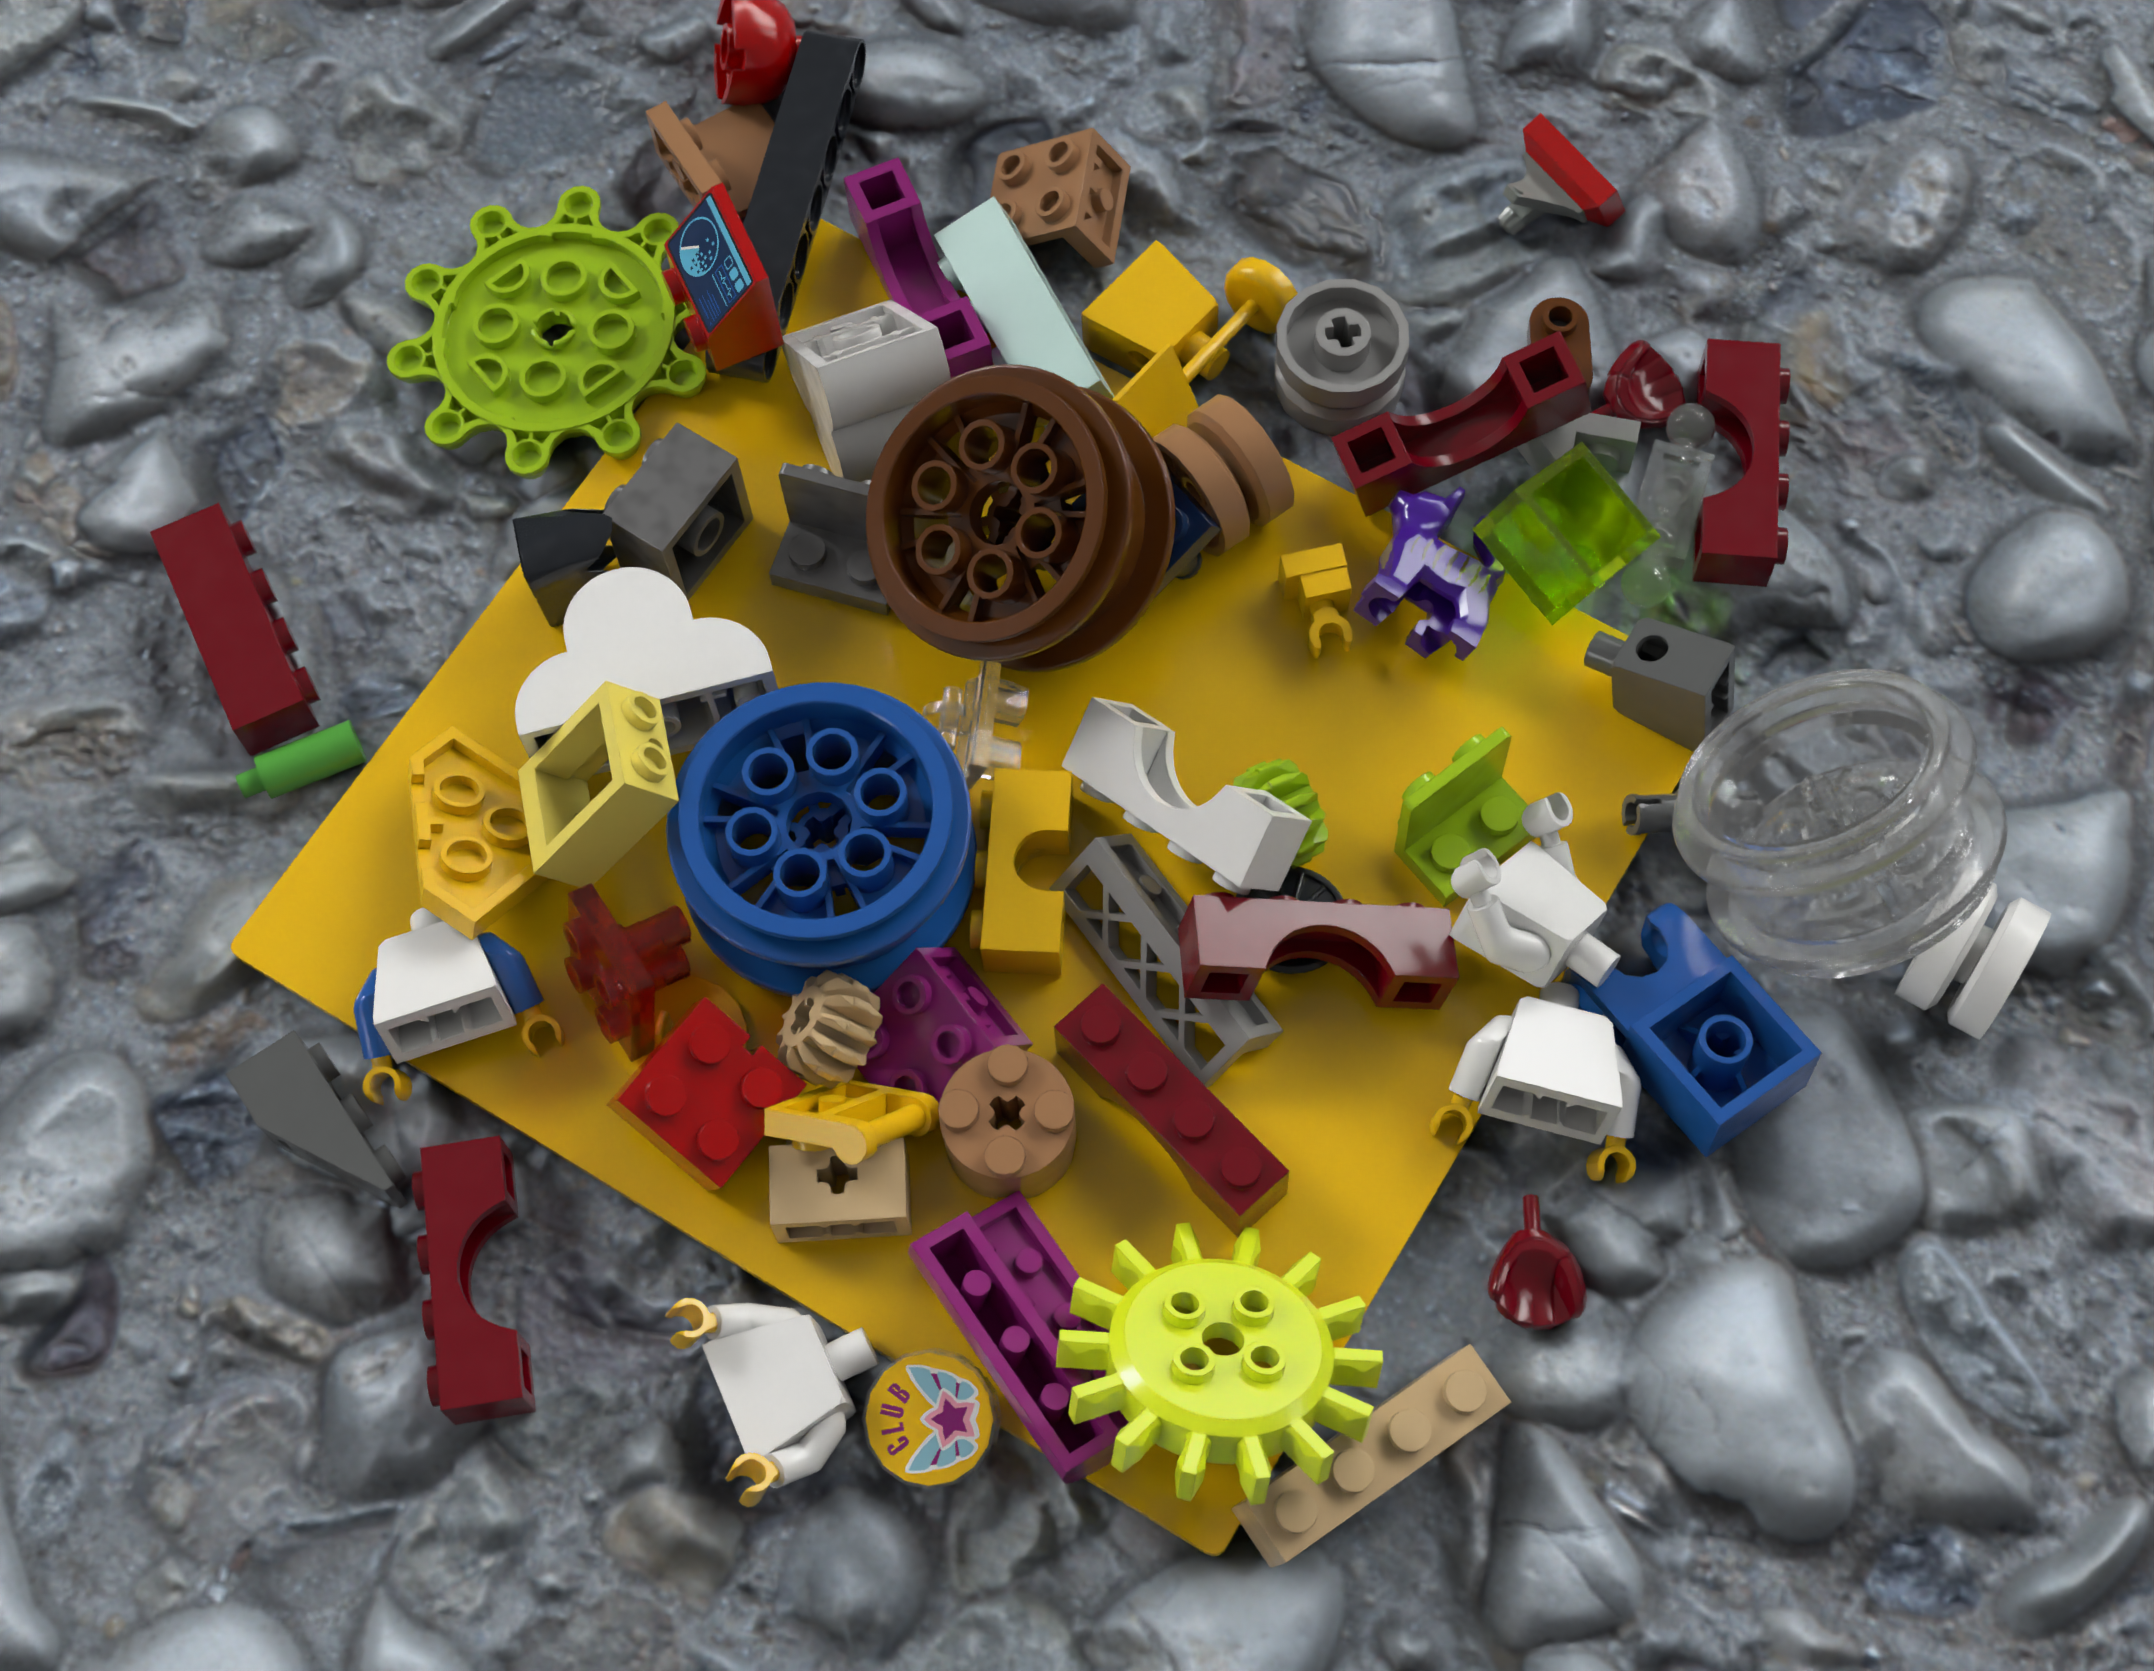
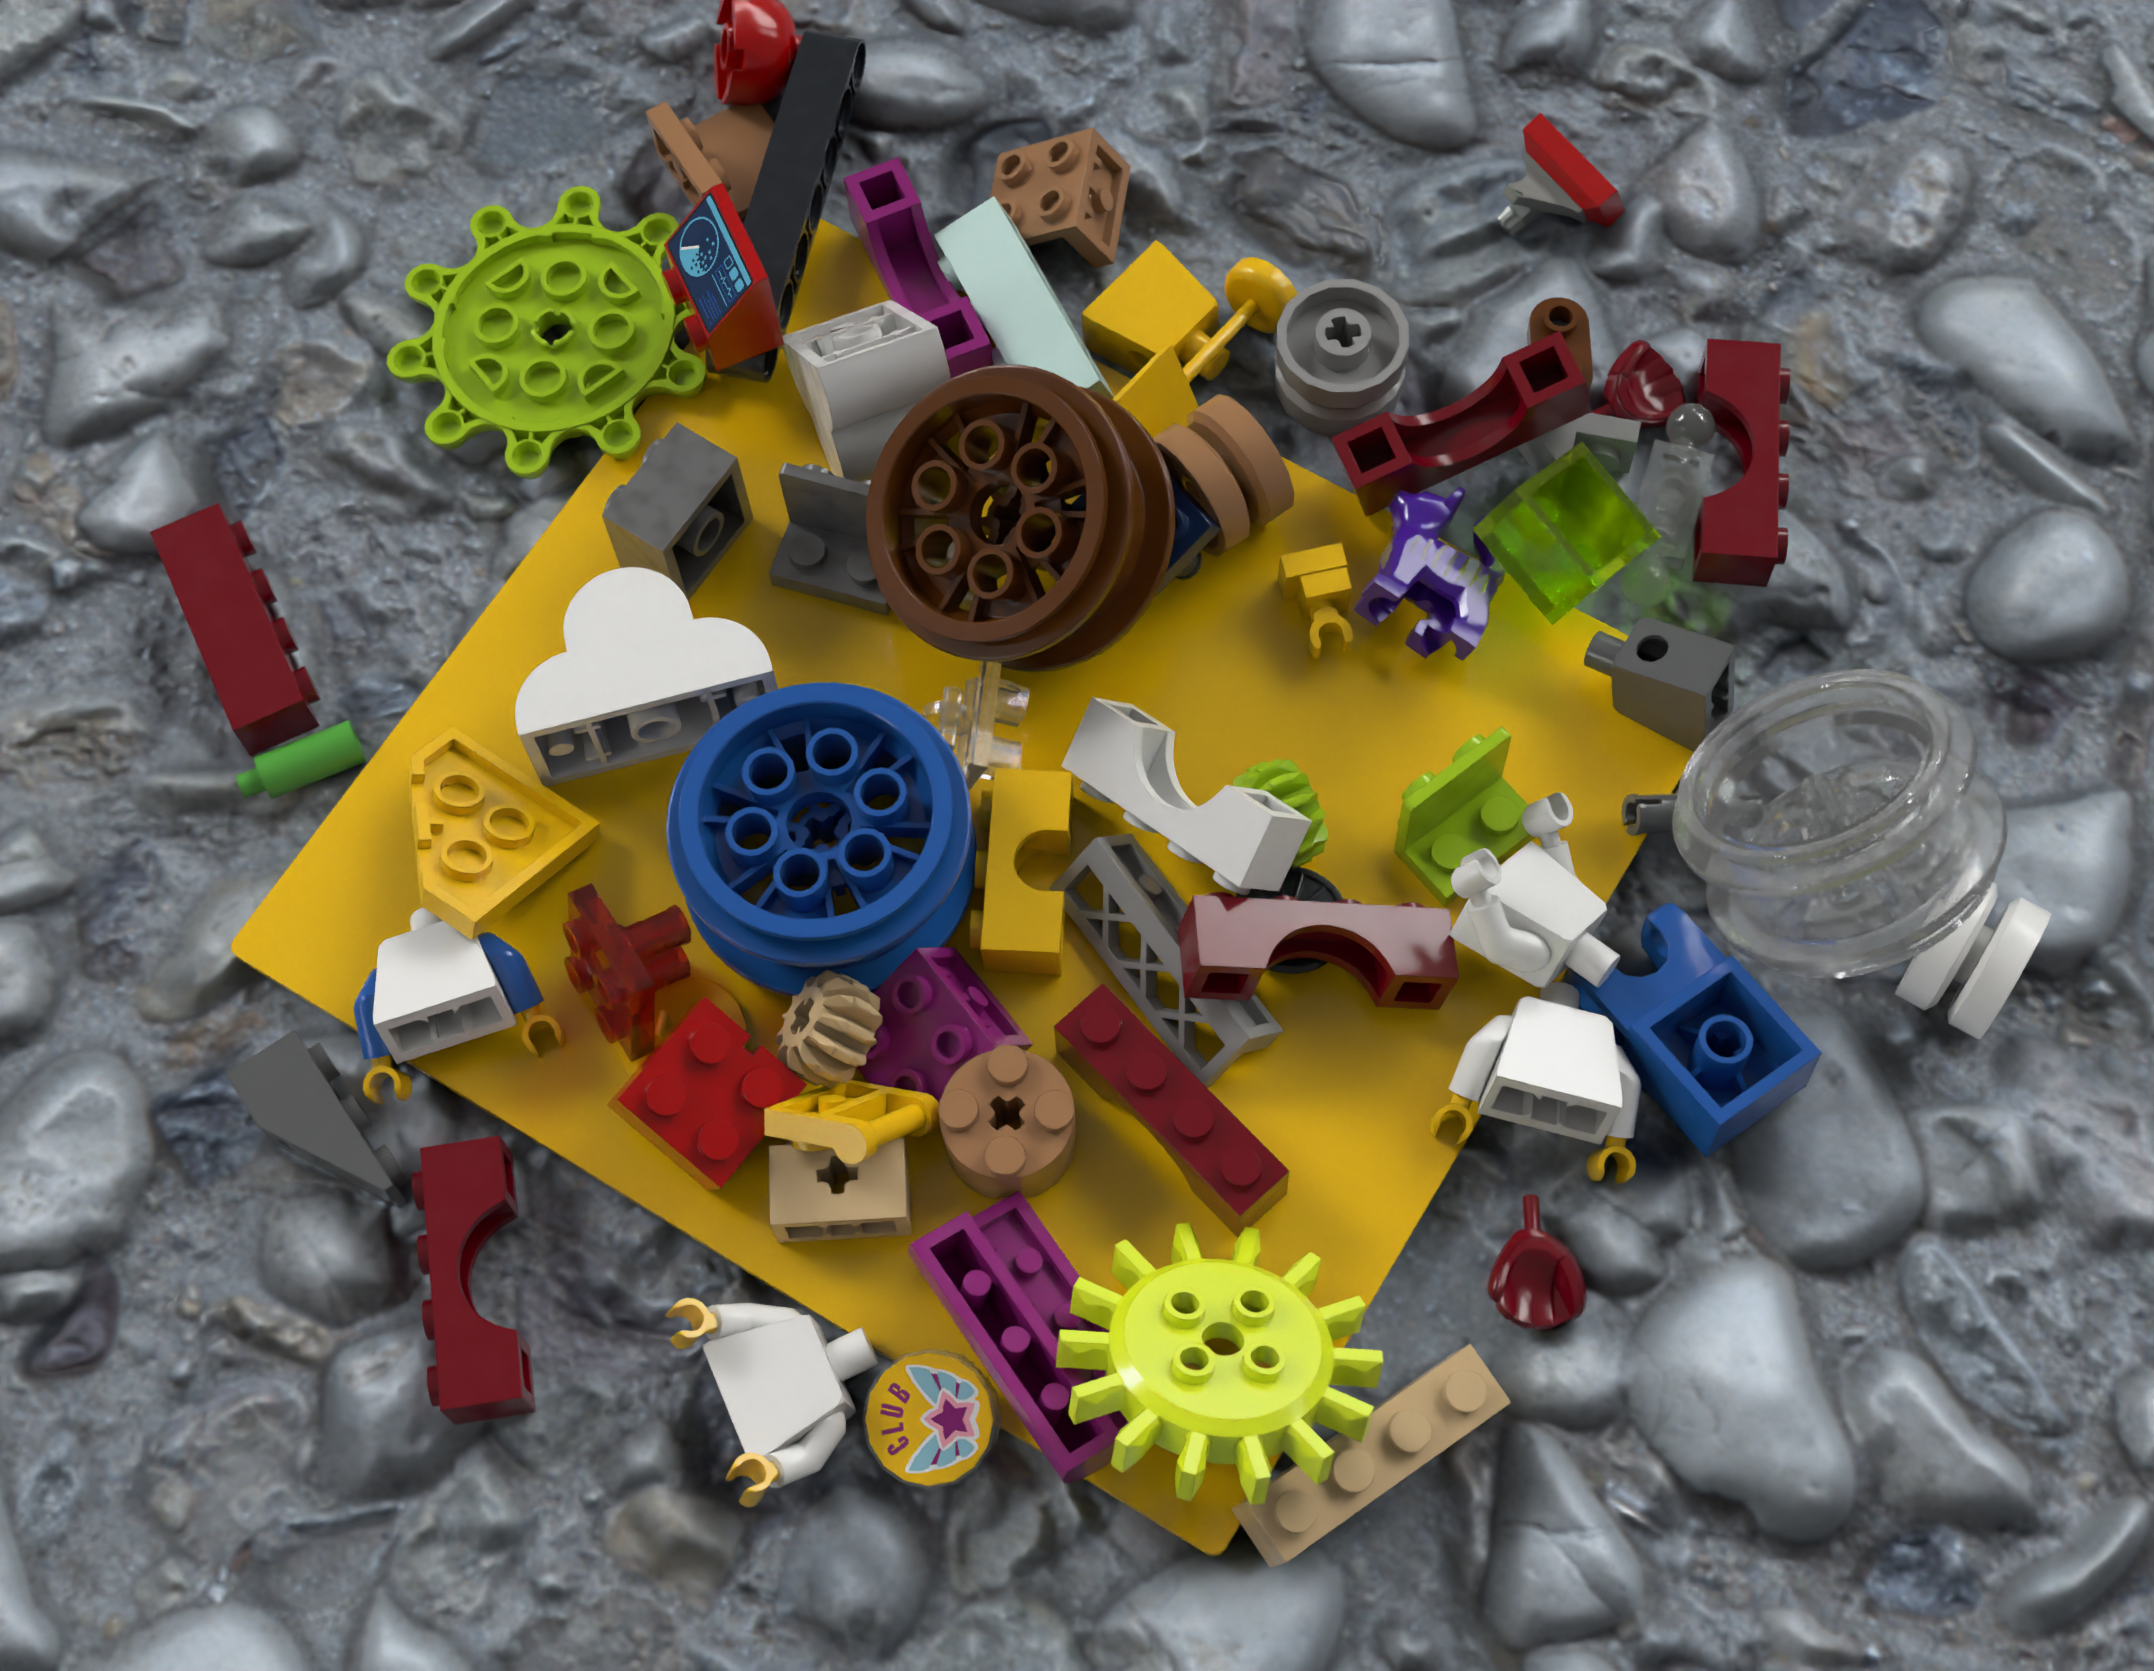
black piece [512,509,616,627] -> none
light yellow window [518,681,679,890] -> none

